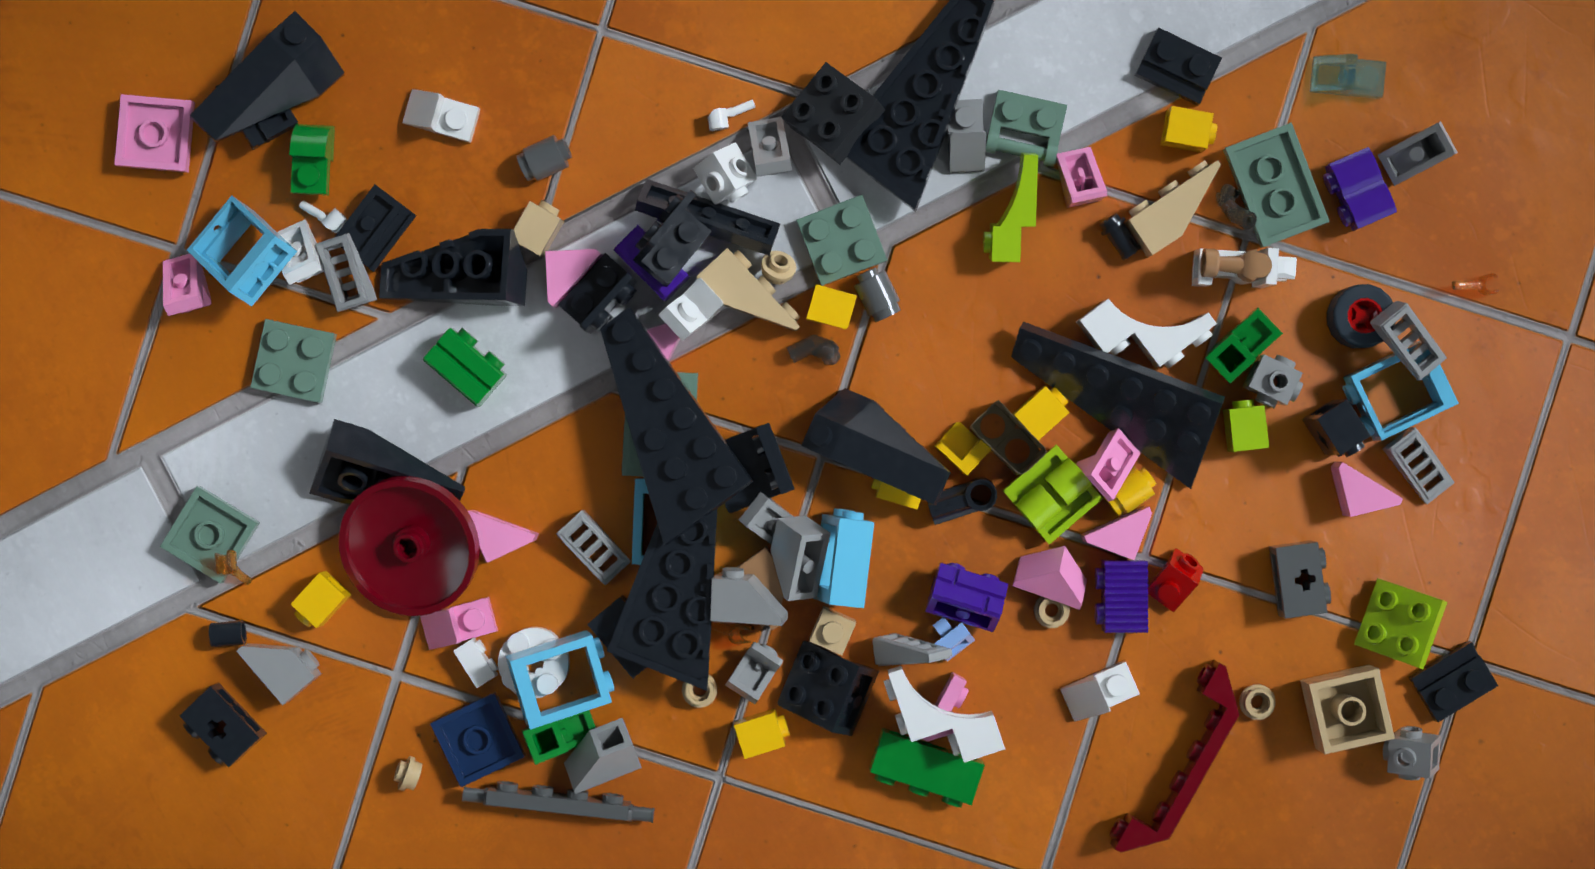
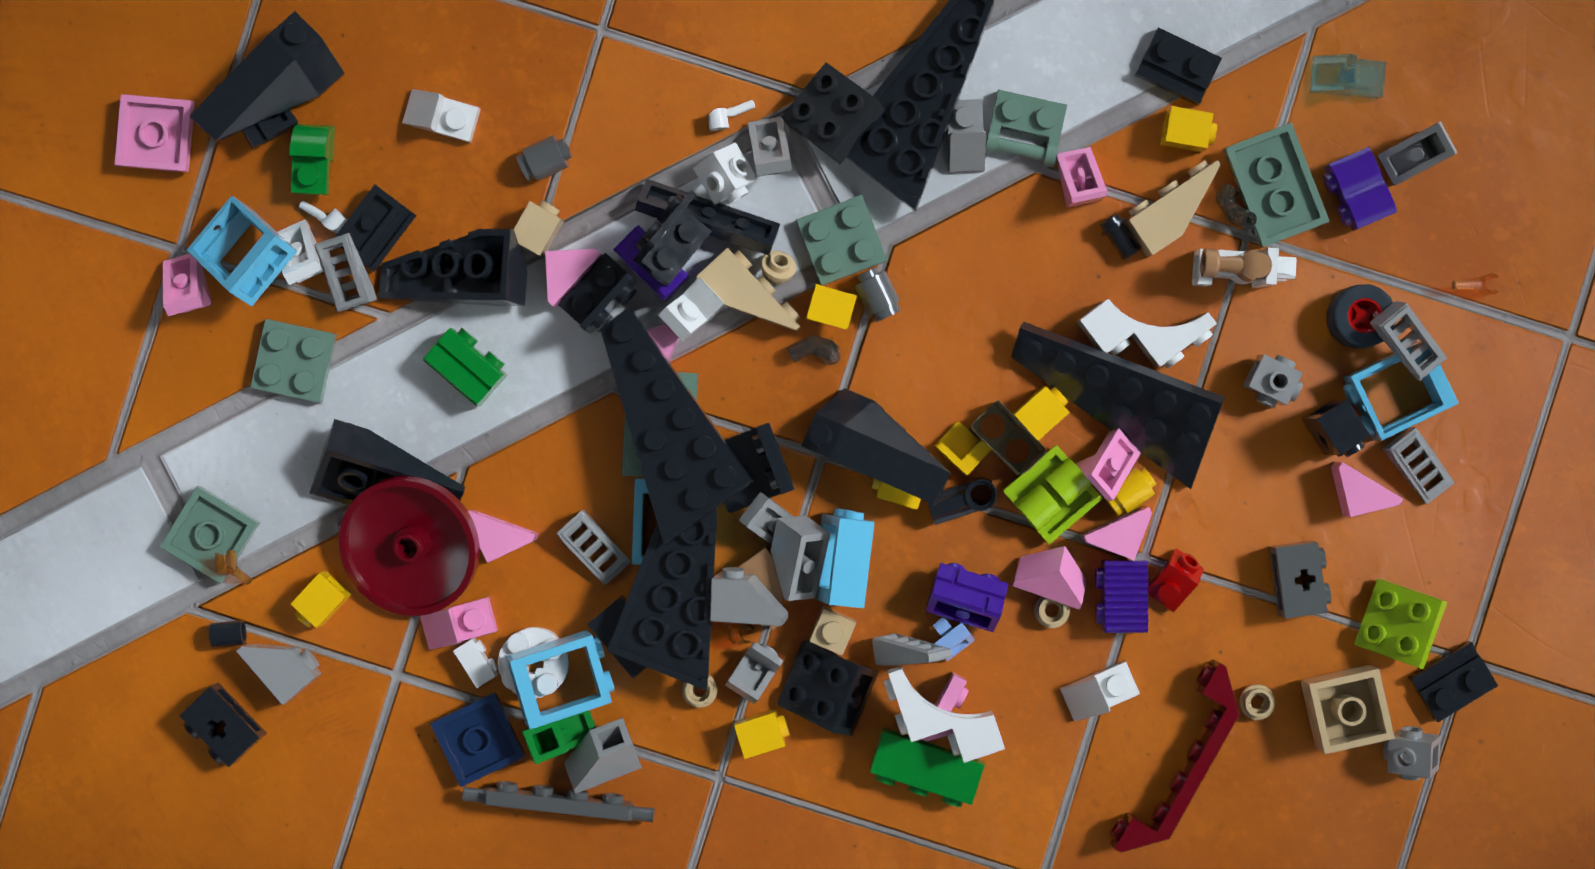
tan plate [394,756,422,791] -> none
lime slope [983,153,1038,262] -> none
green brick [1205,307,1283,383] -> none
lime brick [1223,399,1269,452] -> none

